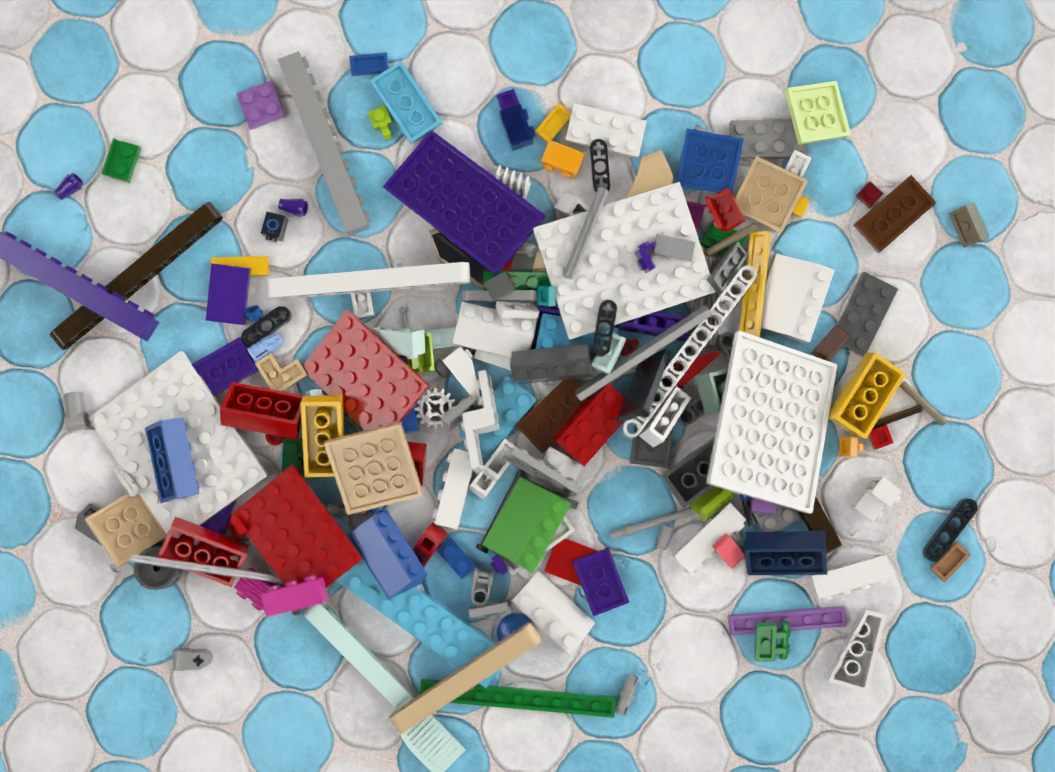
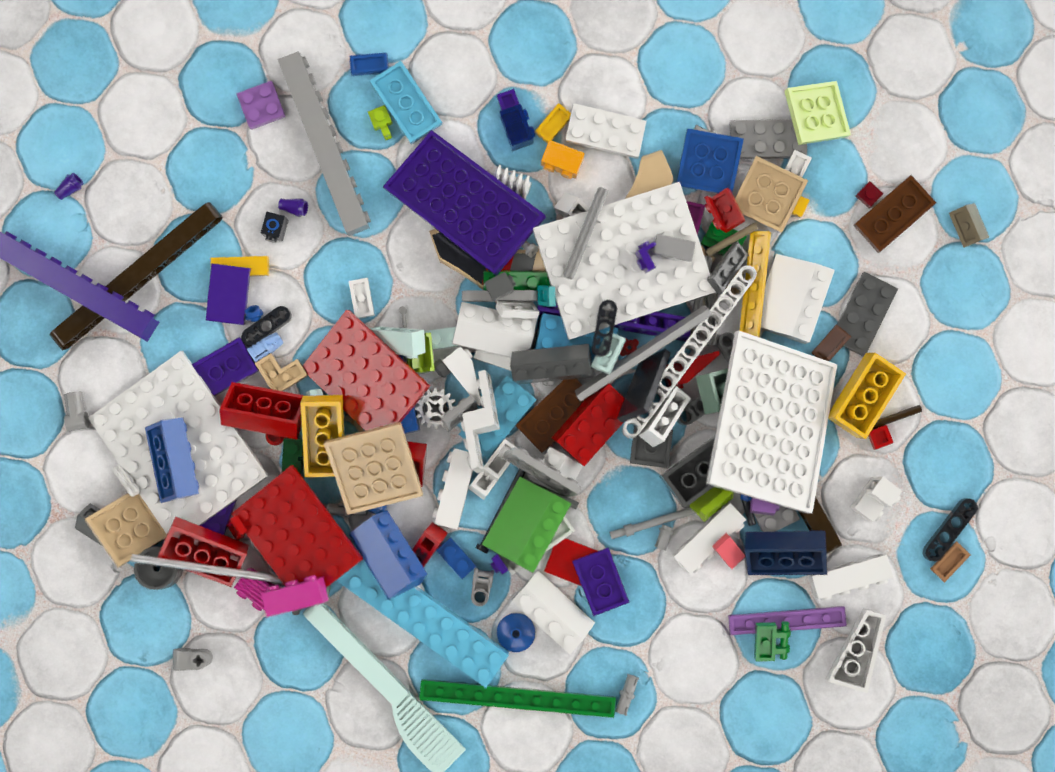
green plate [101,138,141,183] -> none
white beam [266,262,470,300] -> none
tan beam [389,622,542,734] -> none
light grey plate [469,600,509,619] -> none
black beam [589,139,610,192] -> none
light orange tile [839,437,863,457] -> none
dark tan bar [900,381,947,426] -> none

